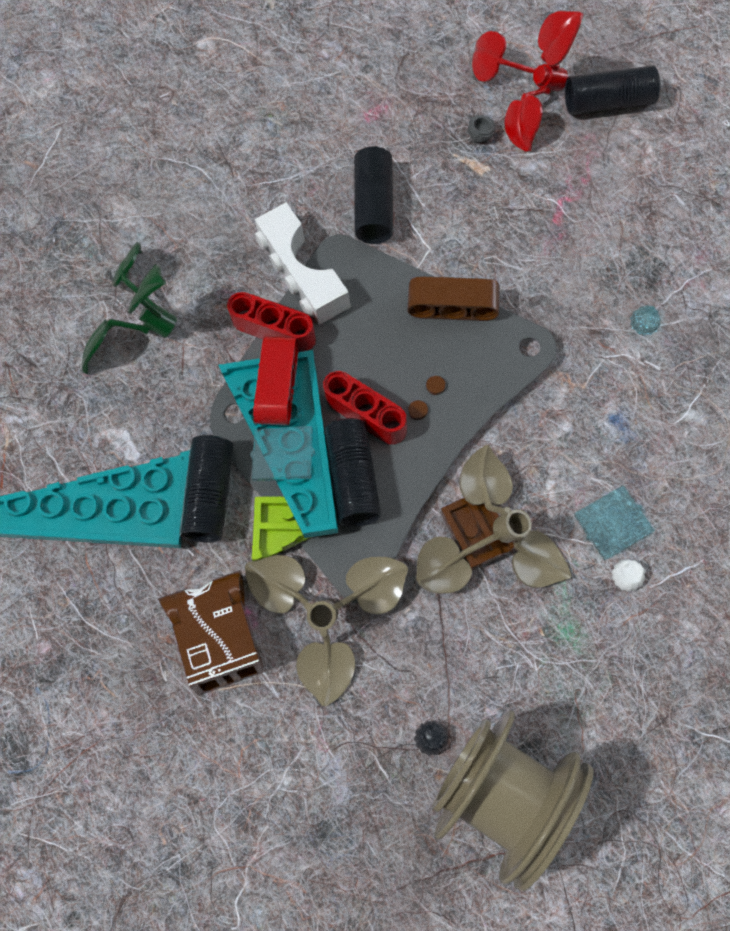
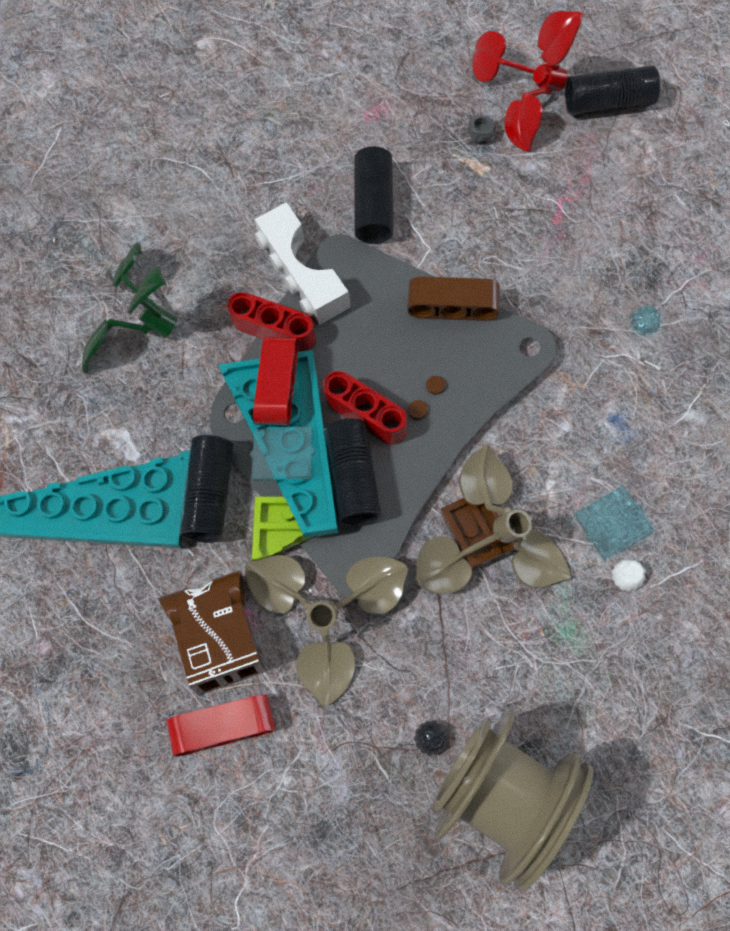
none -> beam [166,694,276,757]

